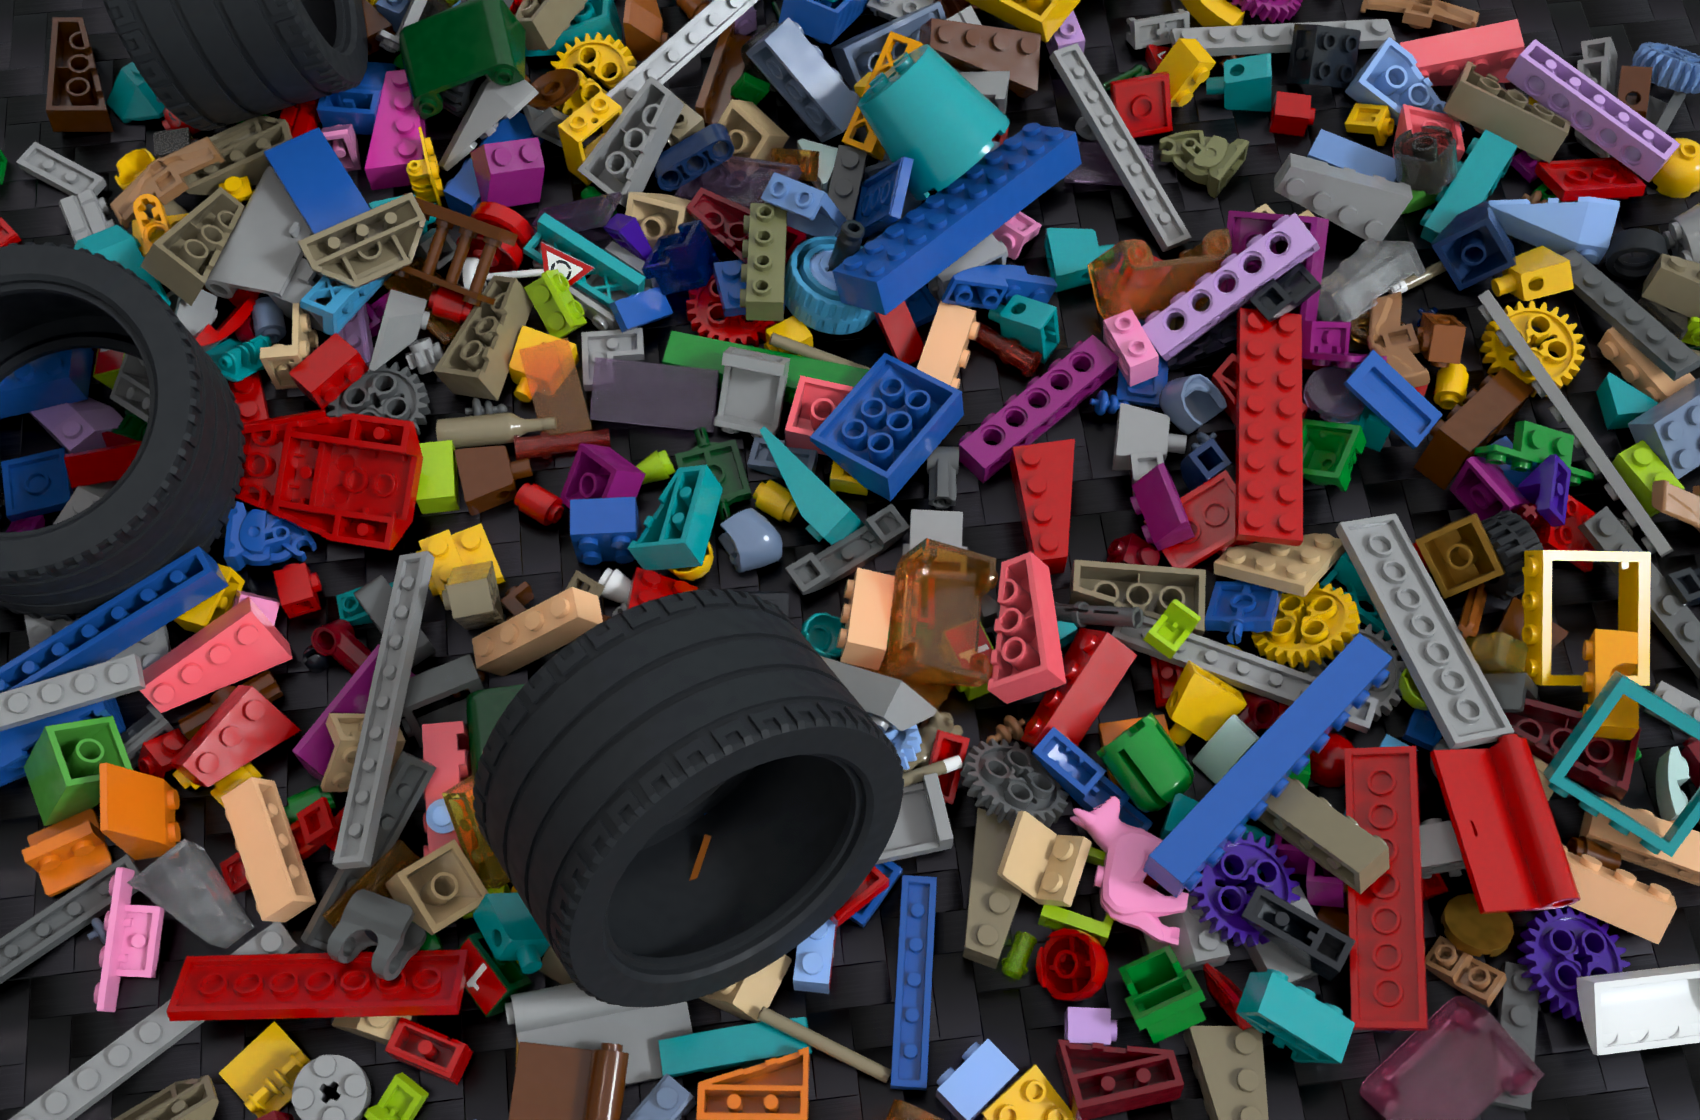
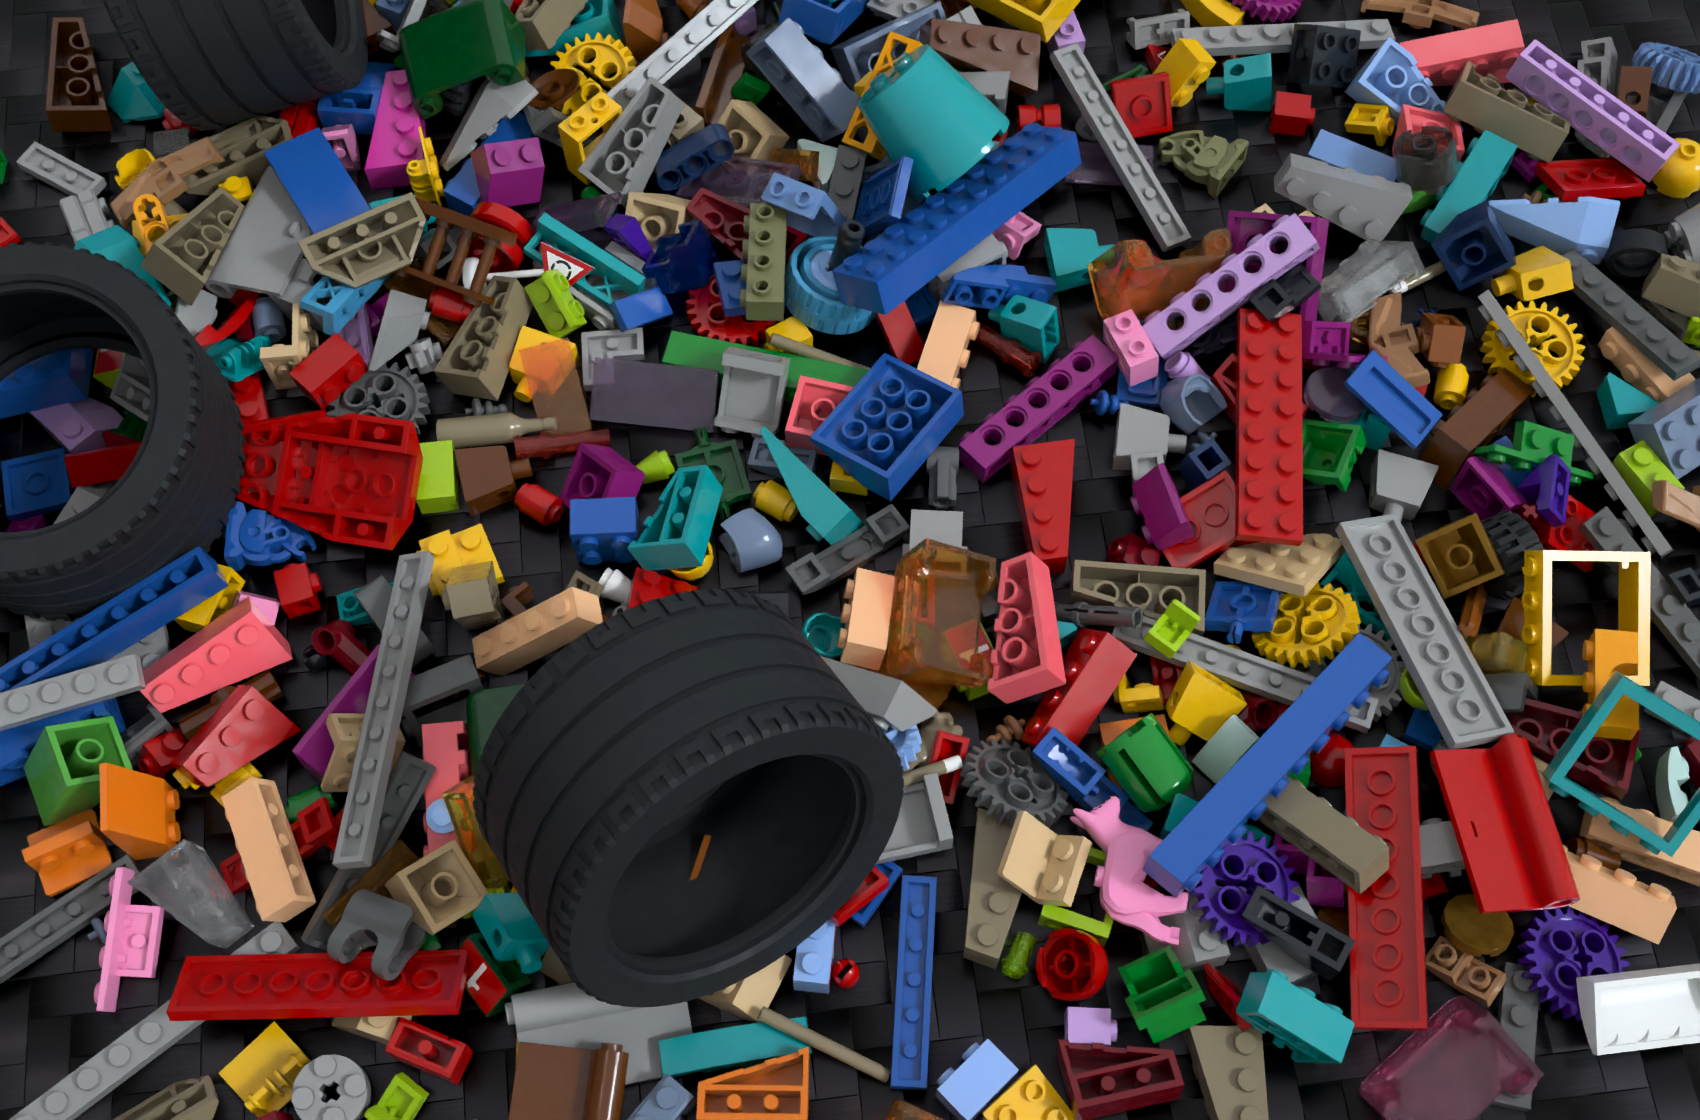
none -> red hinge [832,958,860,989]
none -> red wheel [1016,104,1061,133]
none -> yellow bracket [1113,674,1164,714]
none -> lavender cone [1164,350,1211,381]
none -> light grey torso [1369,449,1438,522]

